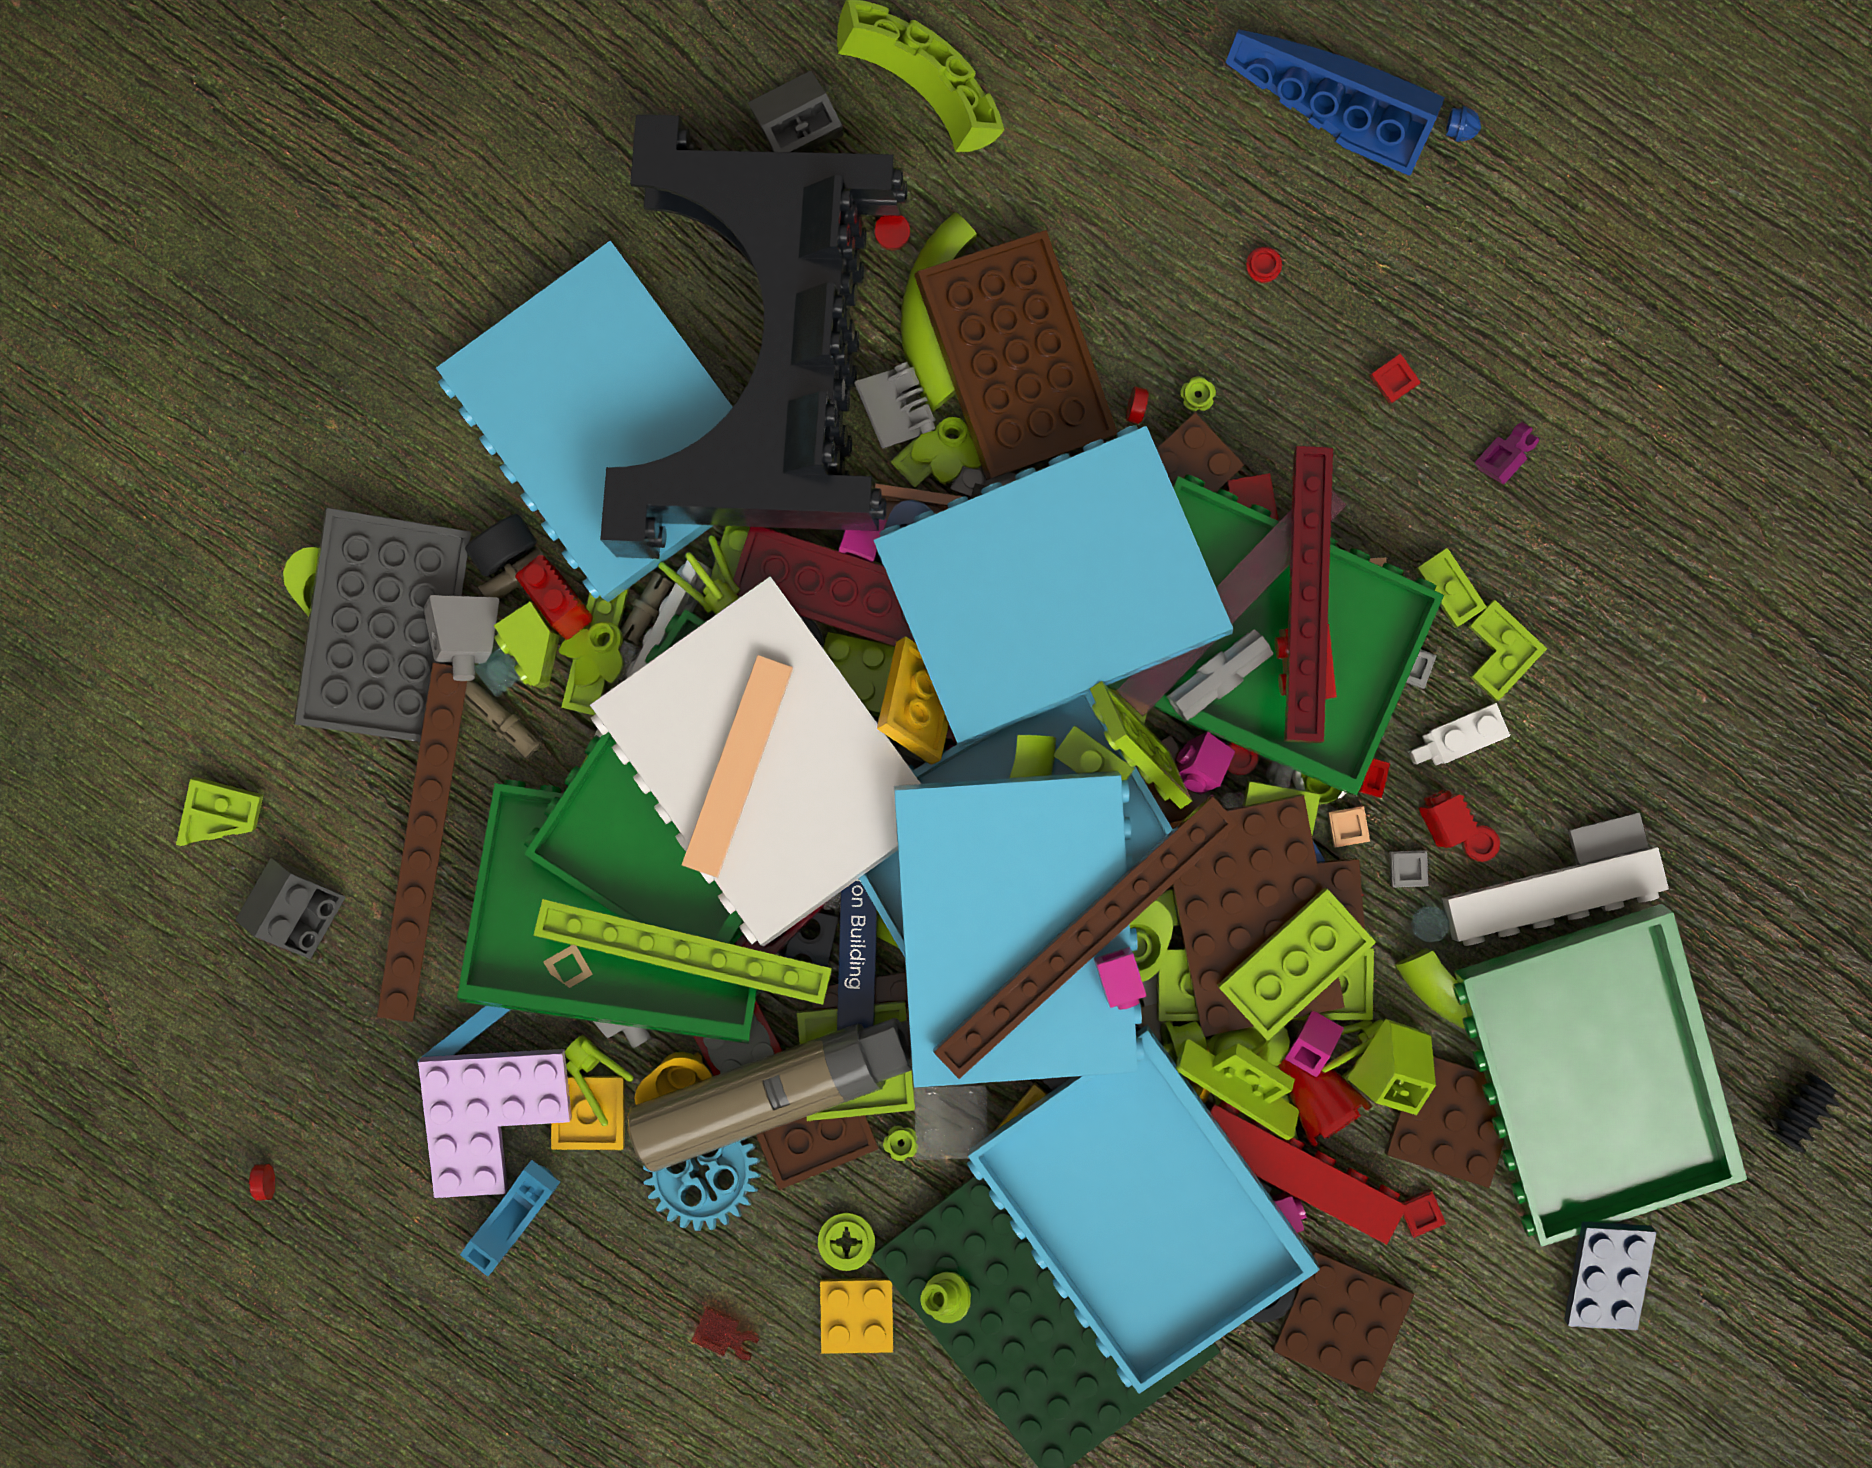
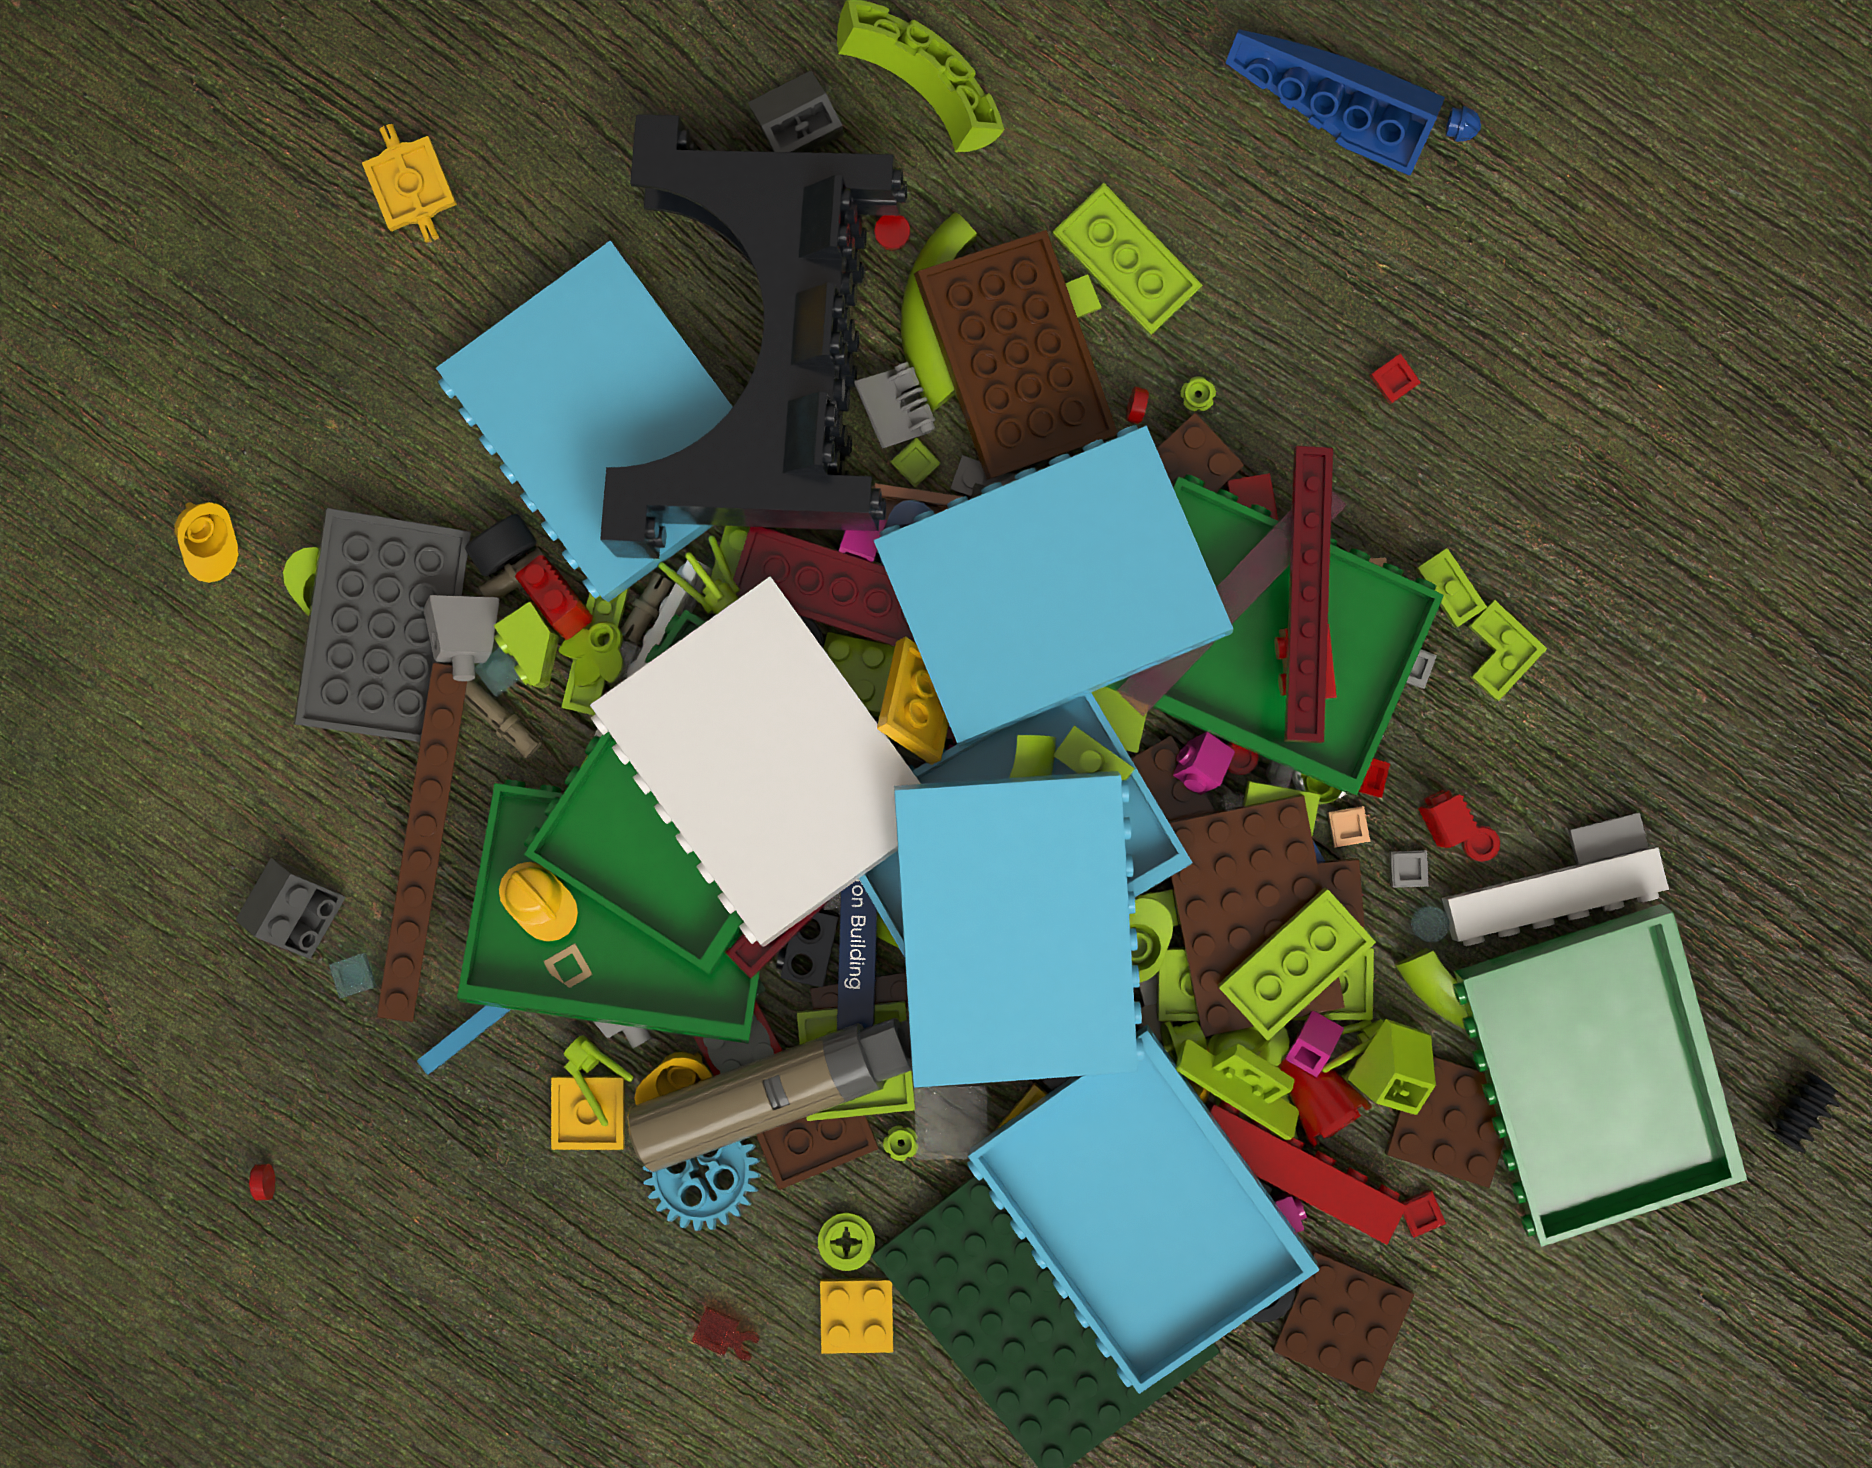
lime wing [176,777,264,846] -> none
lavender plate [418,1049,572,1198] -> none
dark azure arch [460,1160,560,1277] -> none
lime plate [534,899,832,1005] -> none
light nougat tile [682,655,793,878] -> none
lime plate [911,417,981,484] -> none
lime piece [920,1272,971,1323] -> none
reddish brown plate [933,795,1238,1079] -> none
lime plate [1090,681,1192,809] -> none
dark pink brick [1094,947,1146,1010] -> none
light grey piece [1167,629,1274,721] -> none
red plate [1246,247,1282,283] -> none
white hinge [1408,703,1510,766] -> none
magenta plate [1474,422,1539,485] -> none
plate [1564,1221,1657,1330] -> none
none -> yellow piece [175,502,238,583]
none -> clear light blue plate [329,953,377,999]
none -> yellow plate [362,124,457,243]
none -> yellow piece [499,862,578,941]
none -> lime tile [1052,183,1203,336]
none -> lime tile [1065,274,1101,318]

